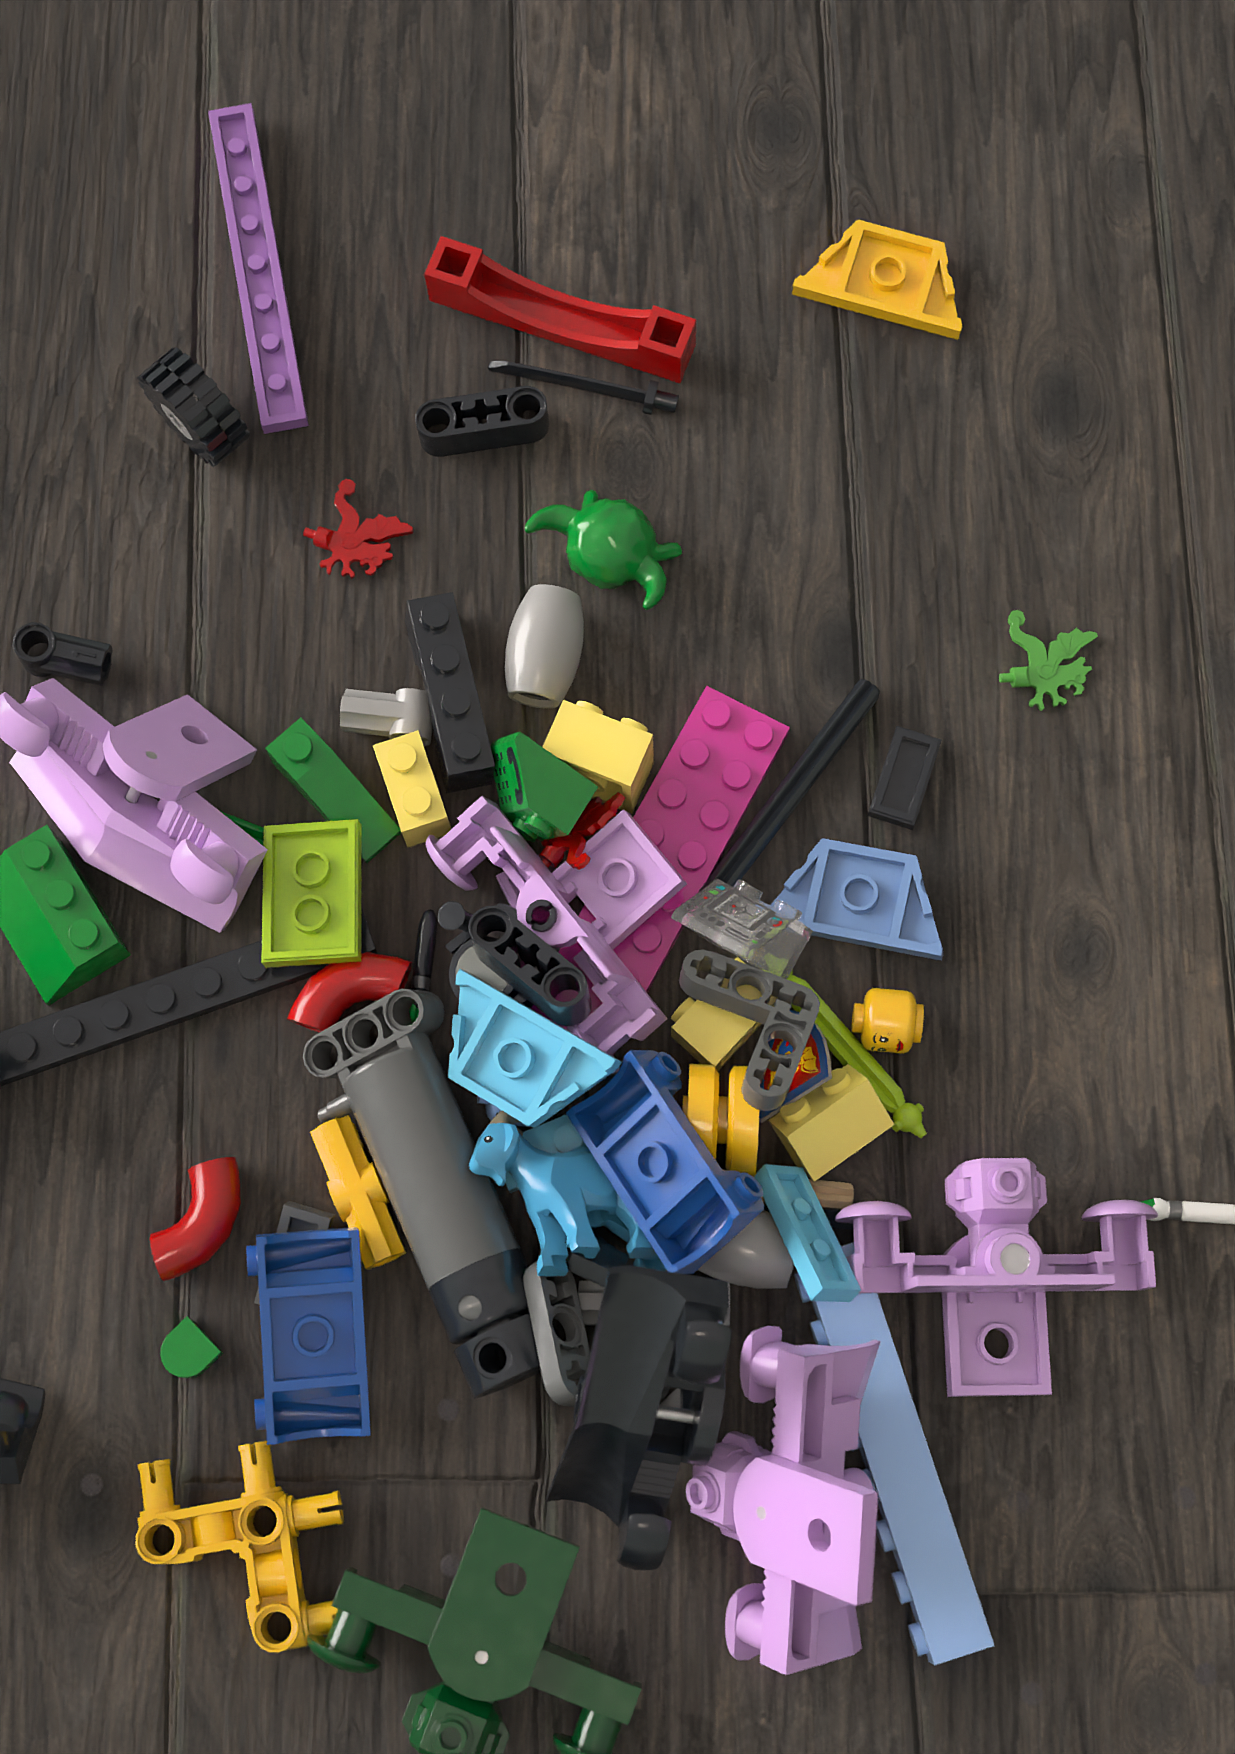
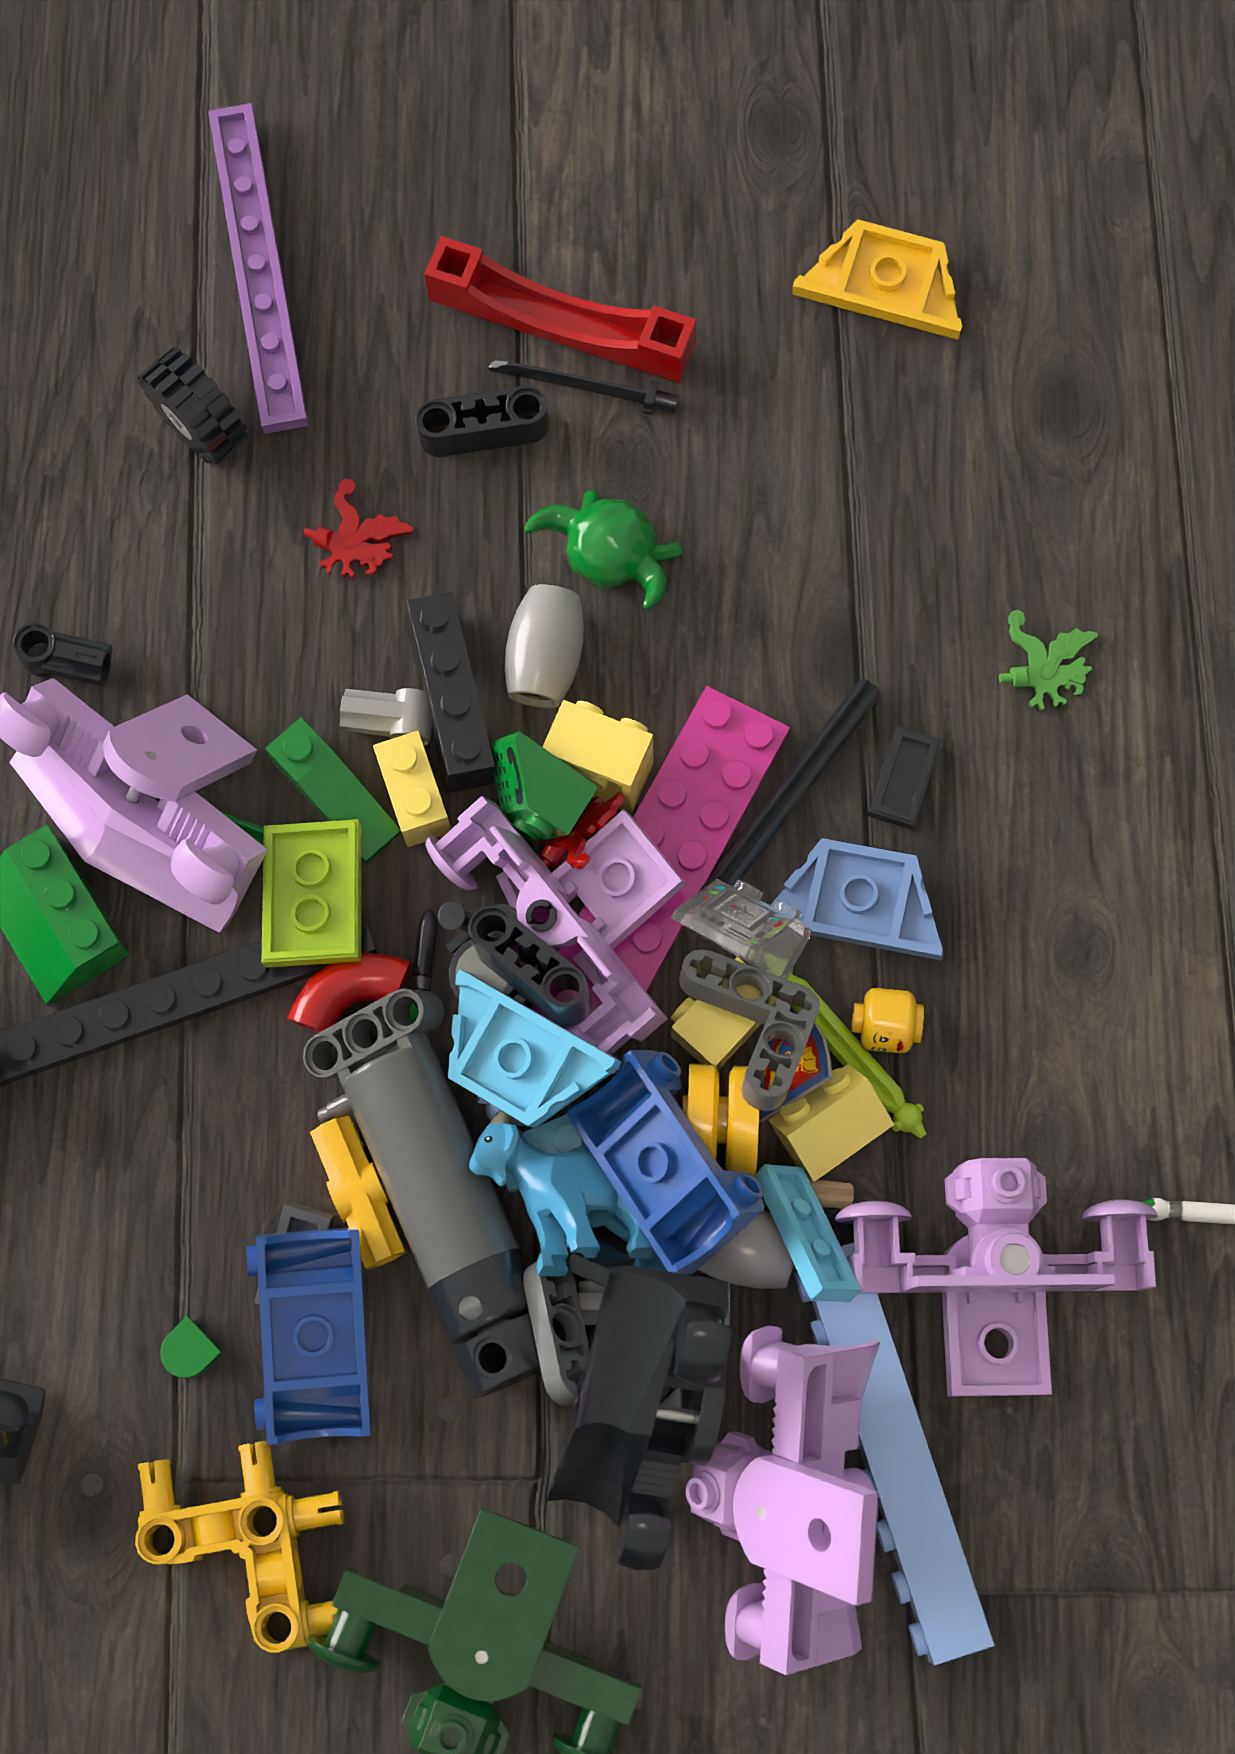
red cylinder [150,1157,241,1281] -> none

